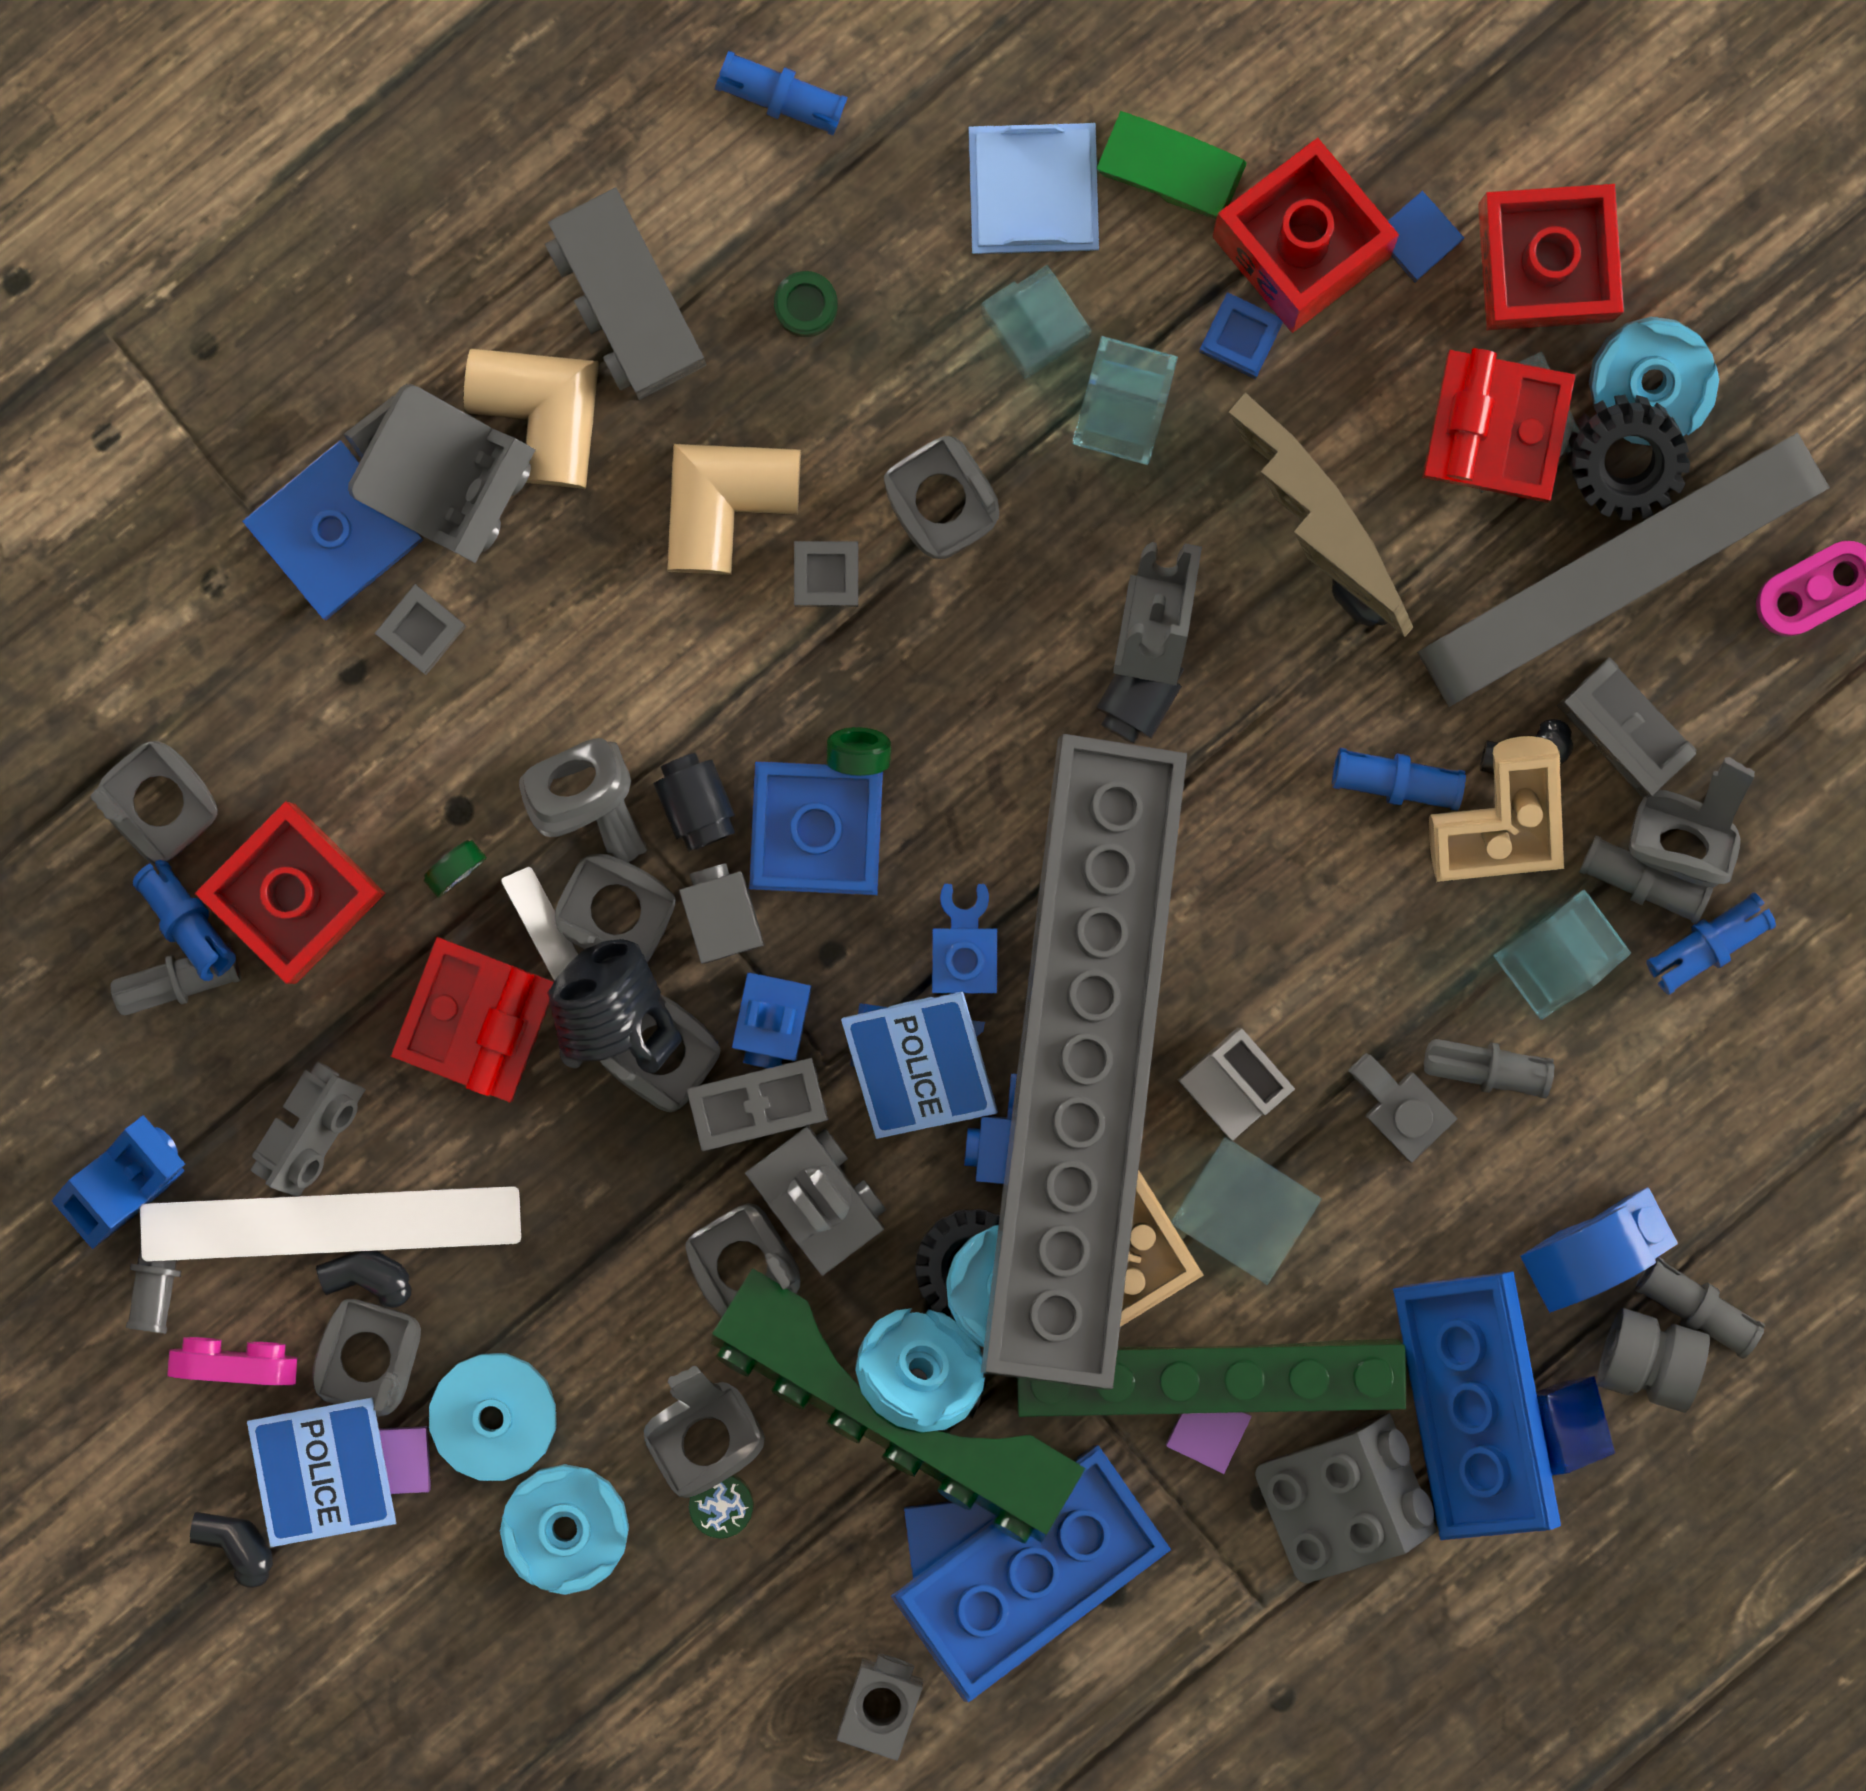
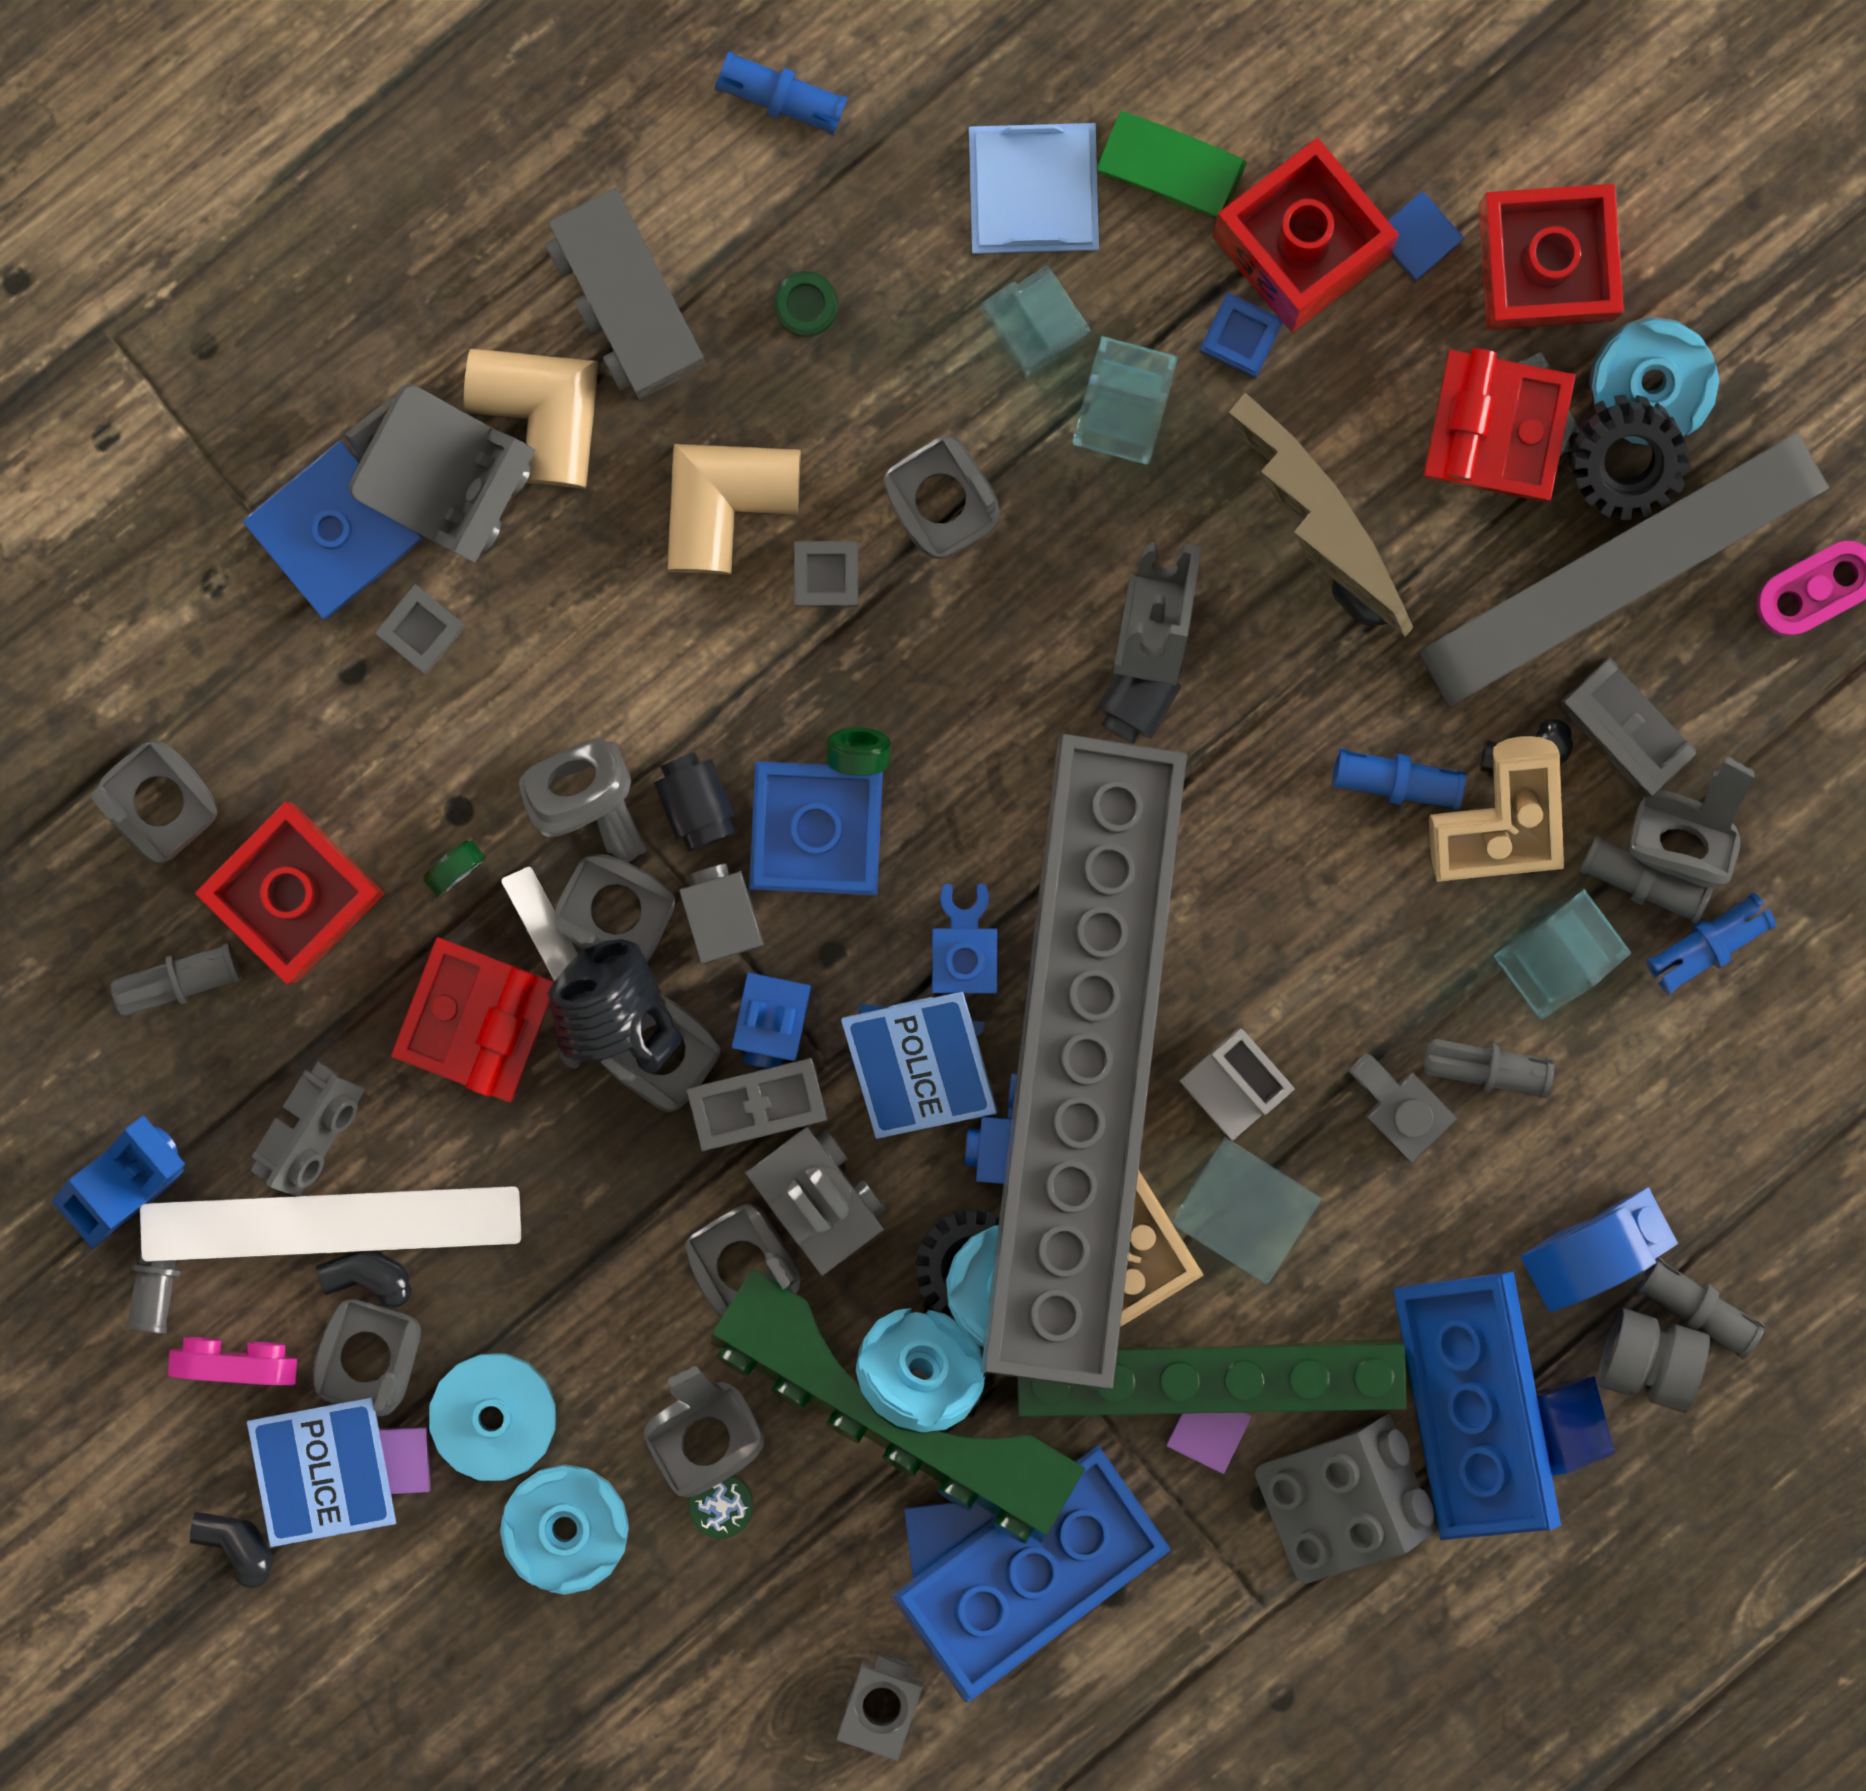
blue pin [133,860,236,981] -> none

